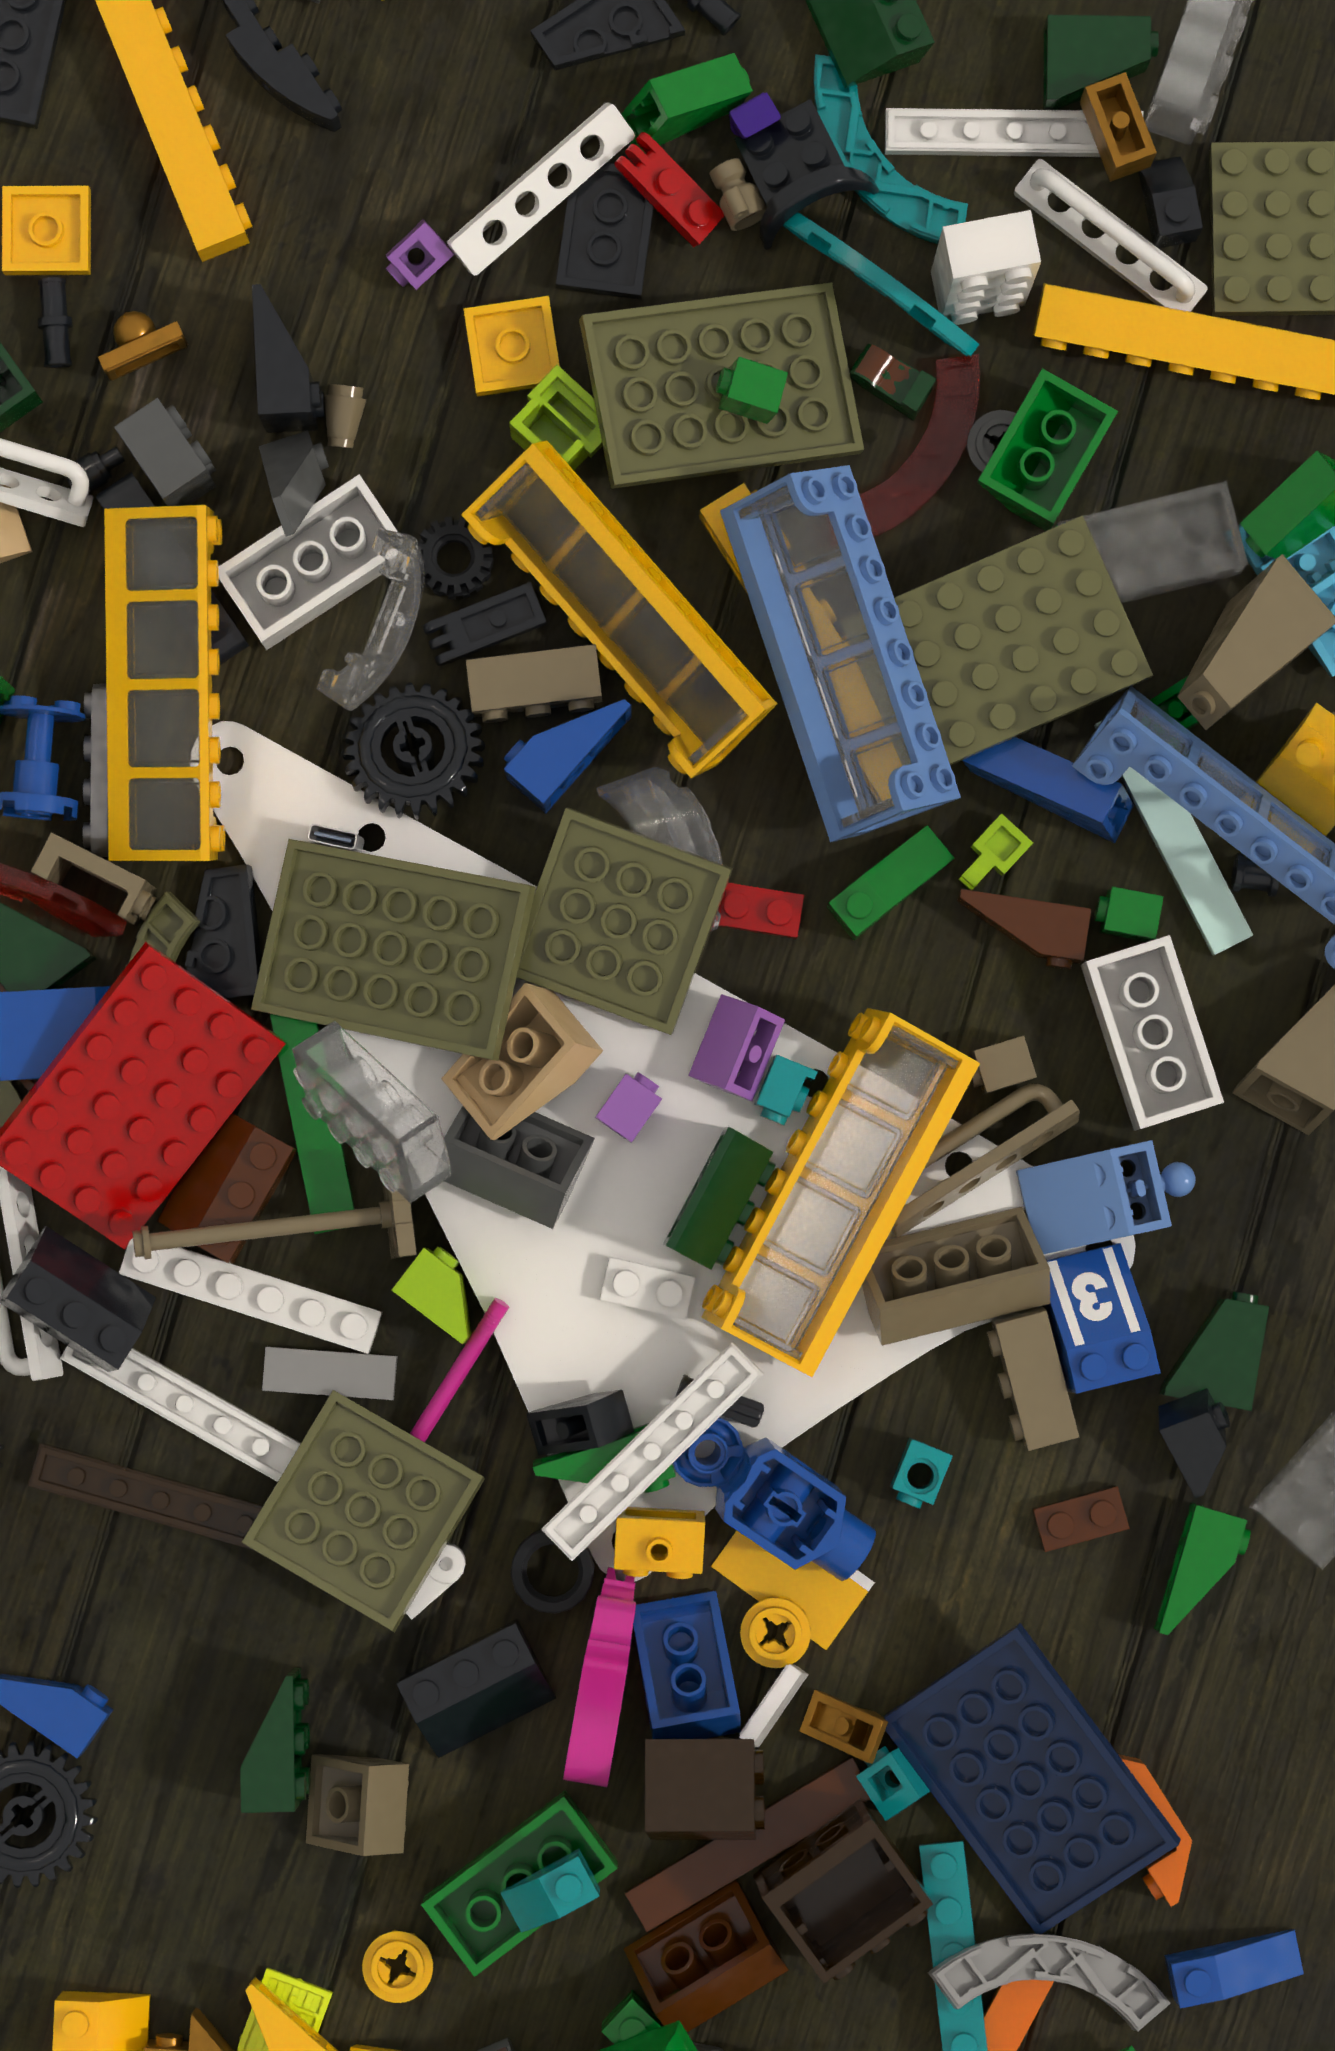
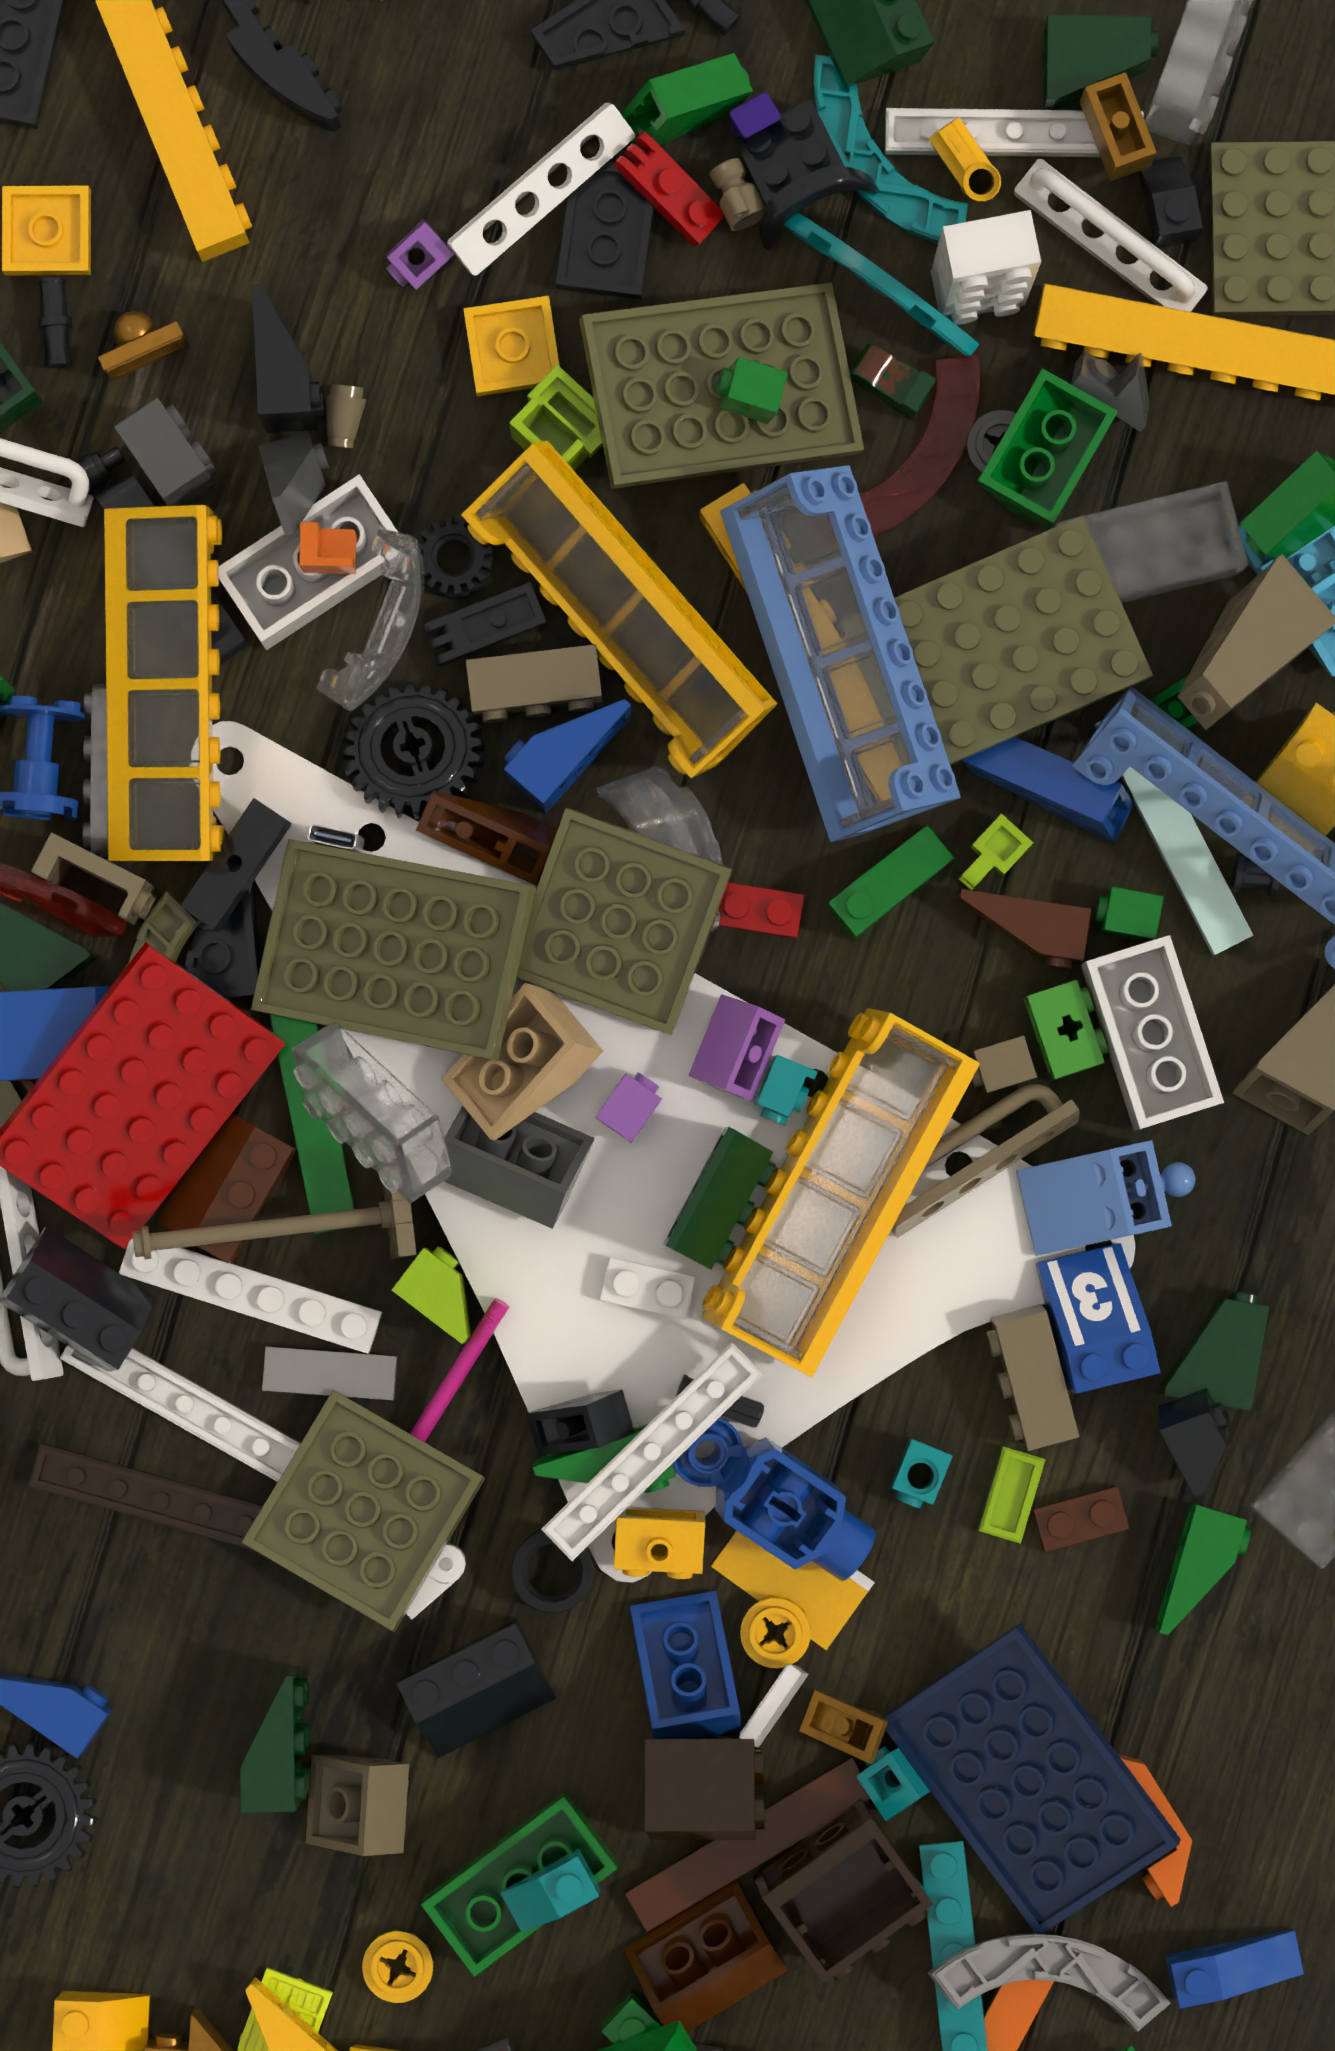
dark pink animal [563,1567,636,1787] -> none
dark tan slope [862,1207,1050,1346] -> none
none -> black tile [180,798,292,932]
none -> orange panel [299,522,357,574]
none -> reddish brown slope [416,790,558,885]
none -> yellow piece [928,116,1001,201]
none -> lime tile [978,1446,1045,1544]
none -> bright green brick [1023,980,1108,1081]
none -> dark grey slope [1071,351,1150,432]

